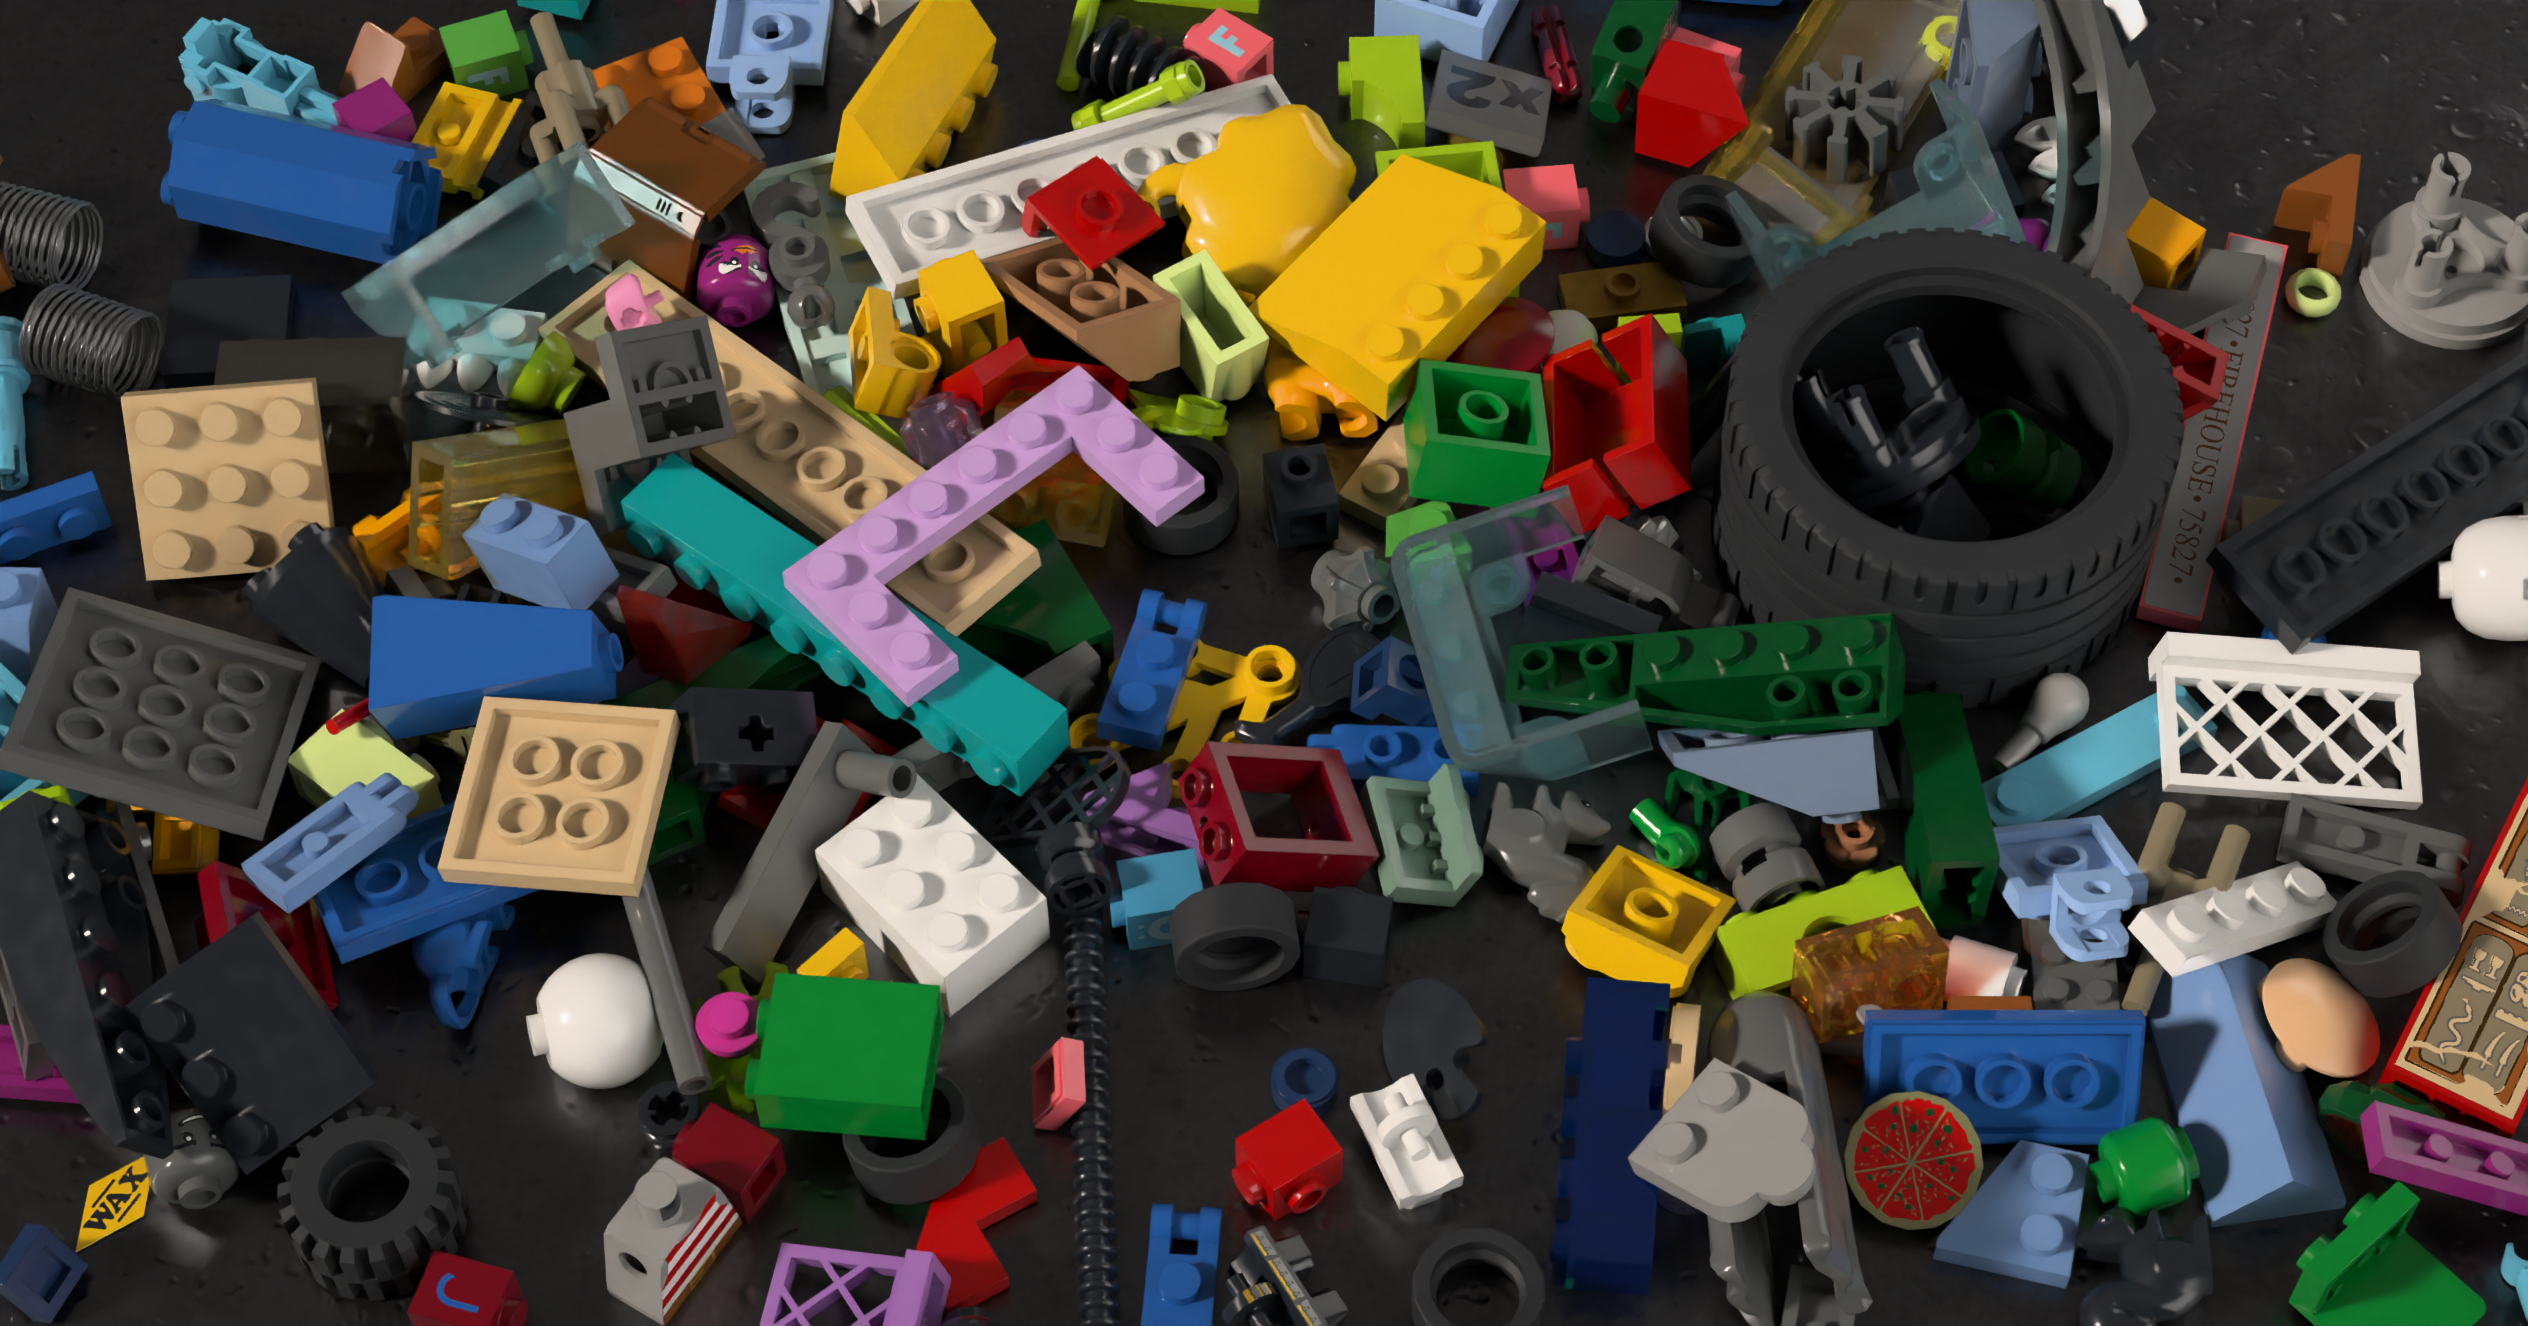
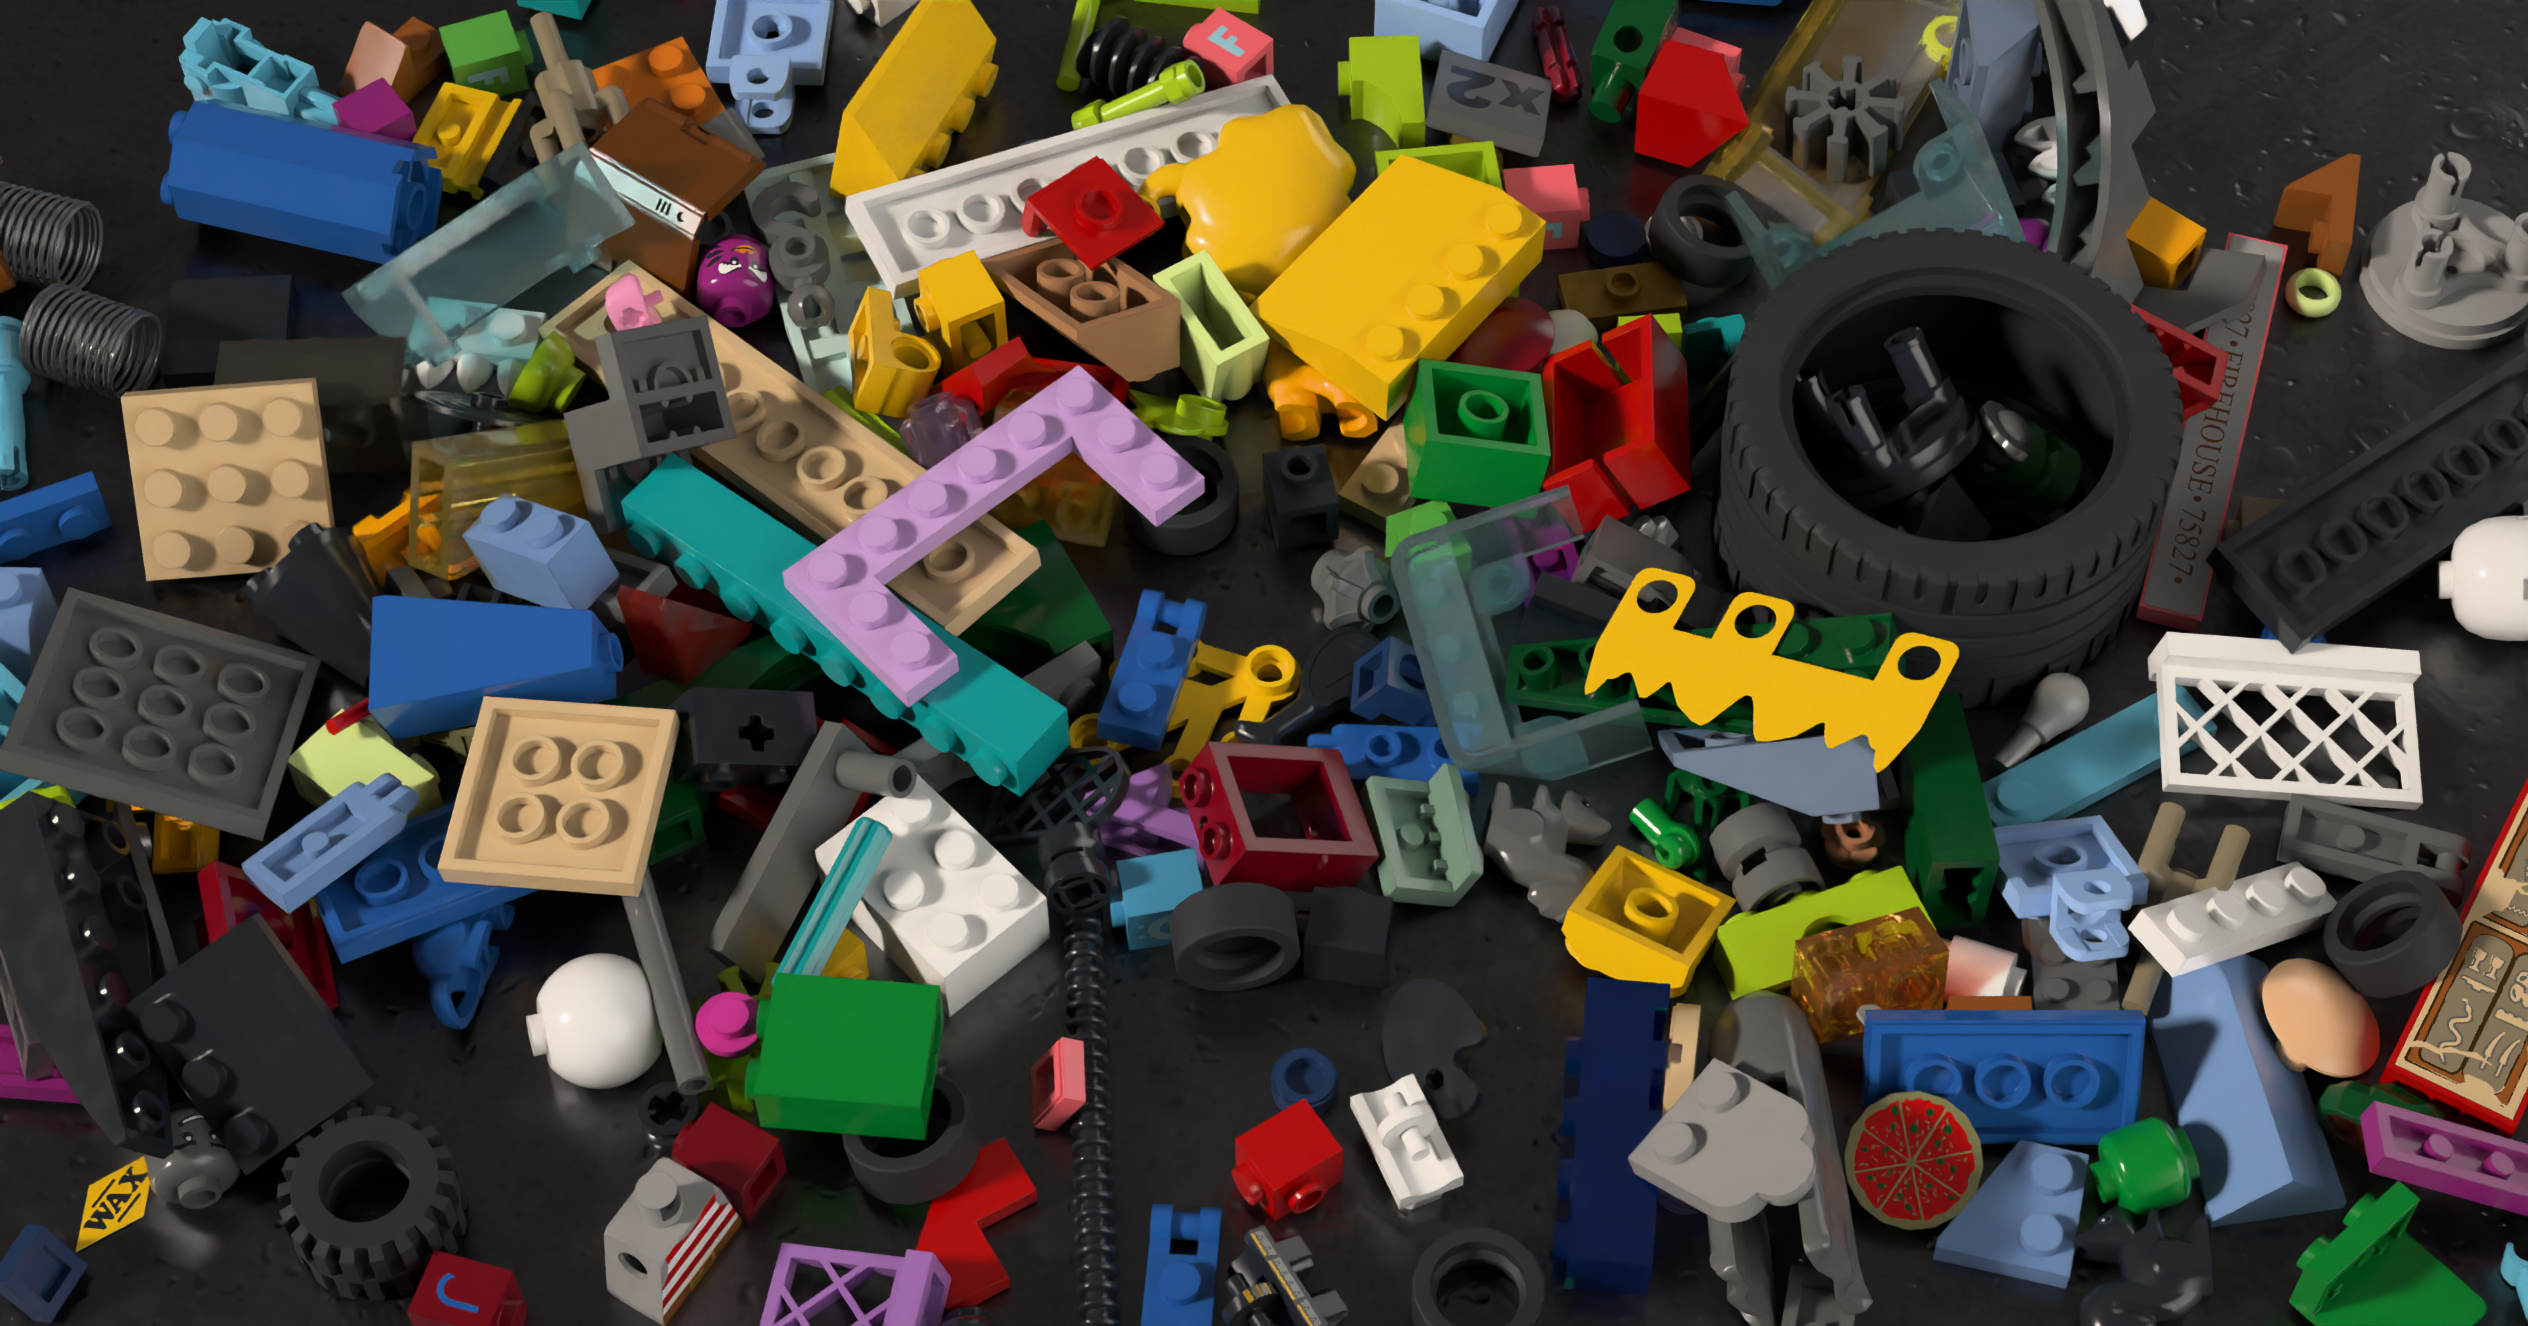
none -> teal axle [771,817,892,987]
none -> yellow piece [1585,568,1959,774]
none -> dark grey piece [1975,400,2031,468]

